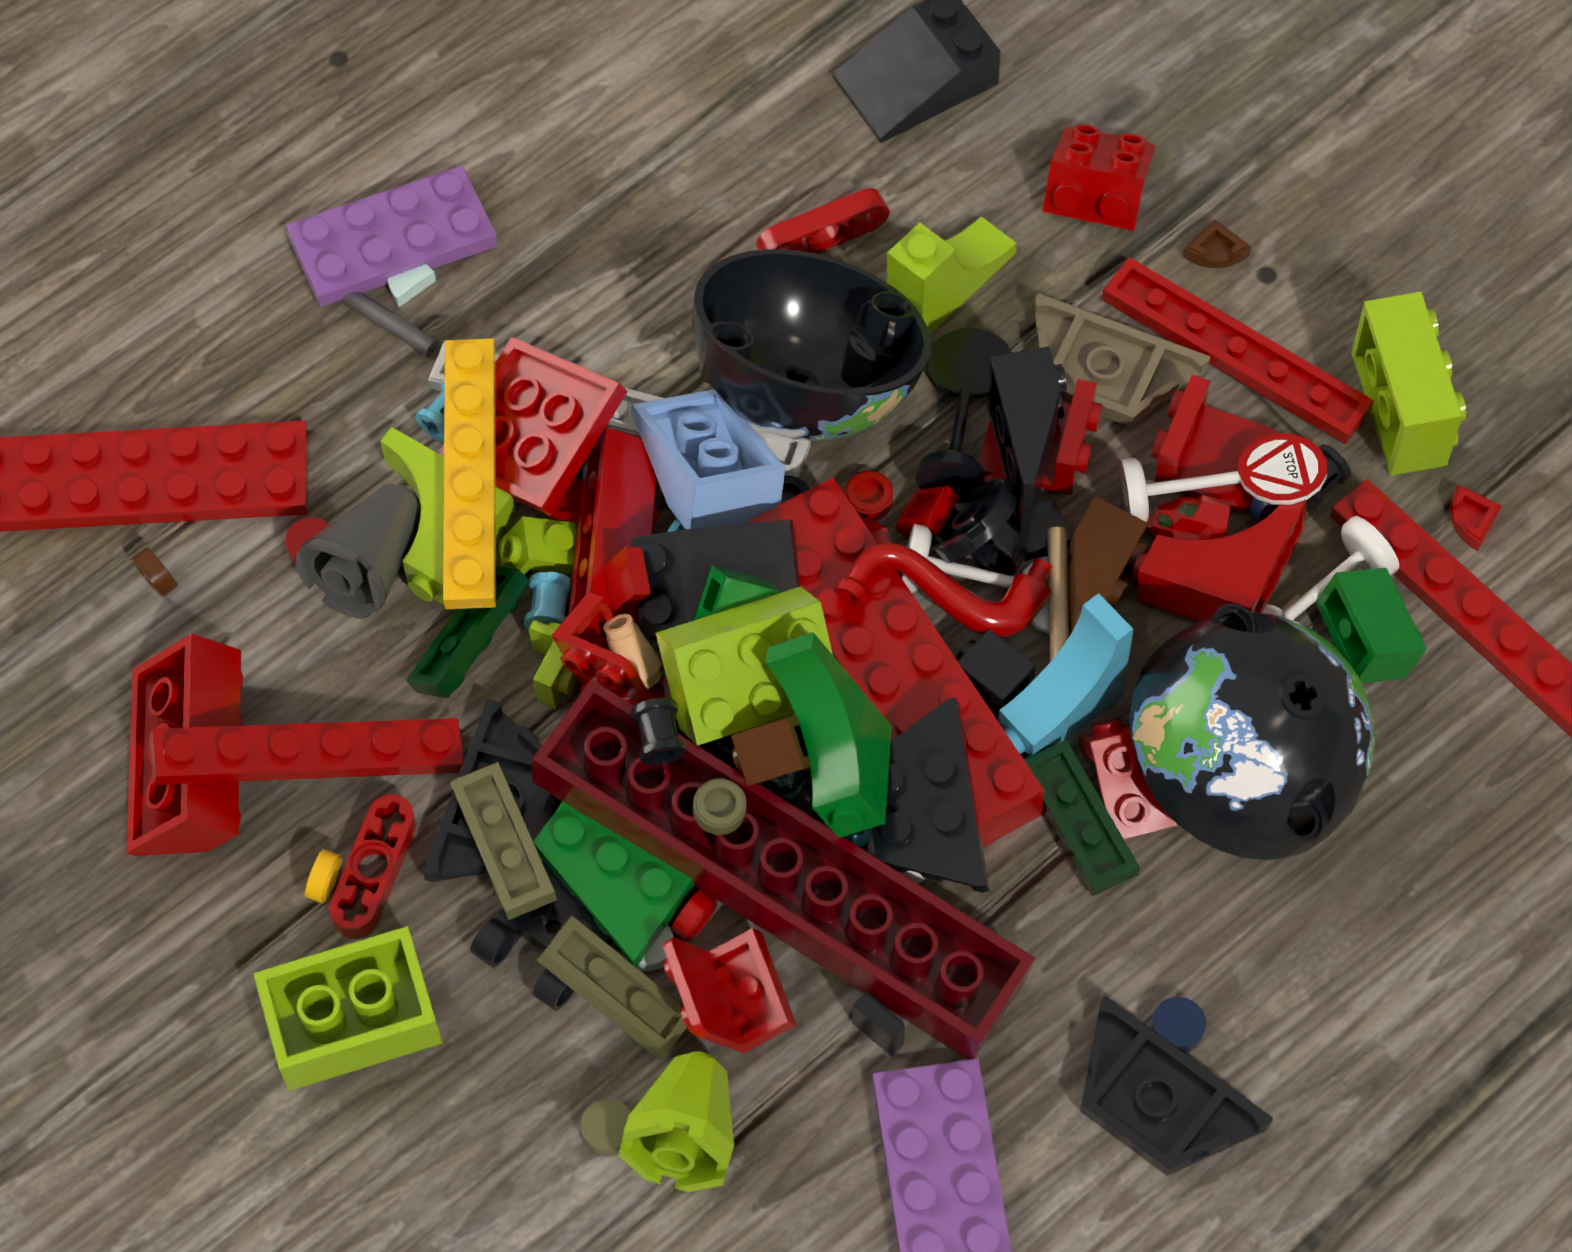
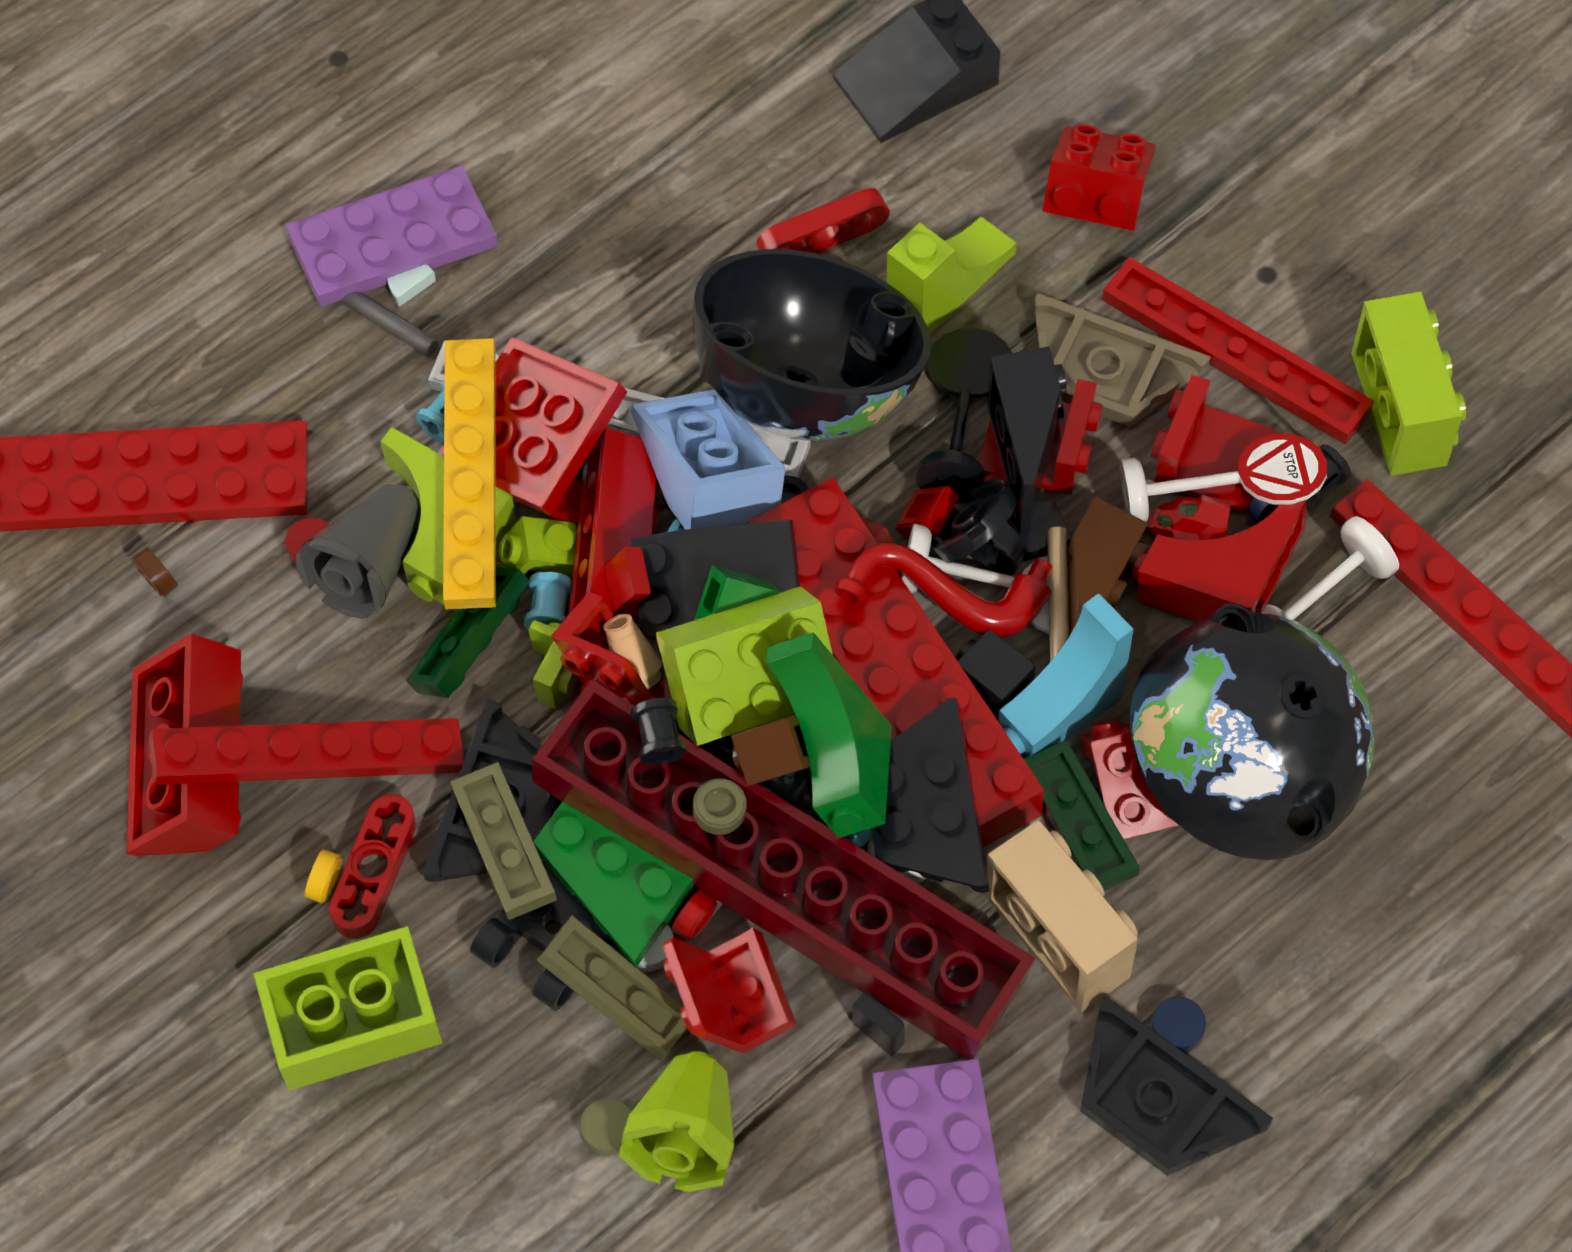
red tile [844,471,893,521] -> none
reddish brown tile [1183,219,1251,268] -> none
green brick [1315,568,1427,683] -> none
red tile [1450,484,1502,551] -> none
none -> tan brick [984,819,1138,1013]

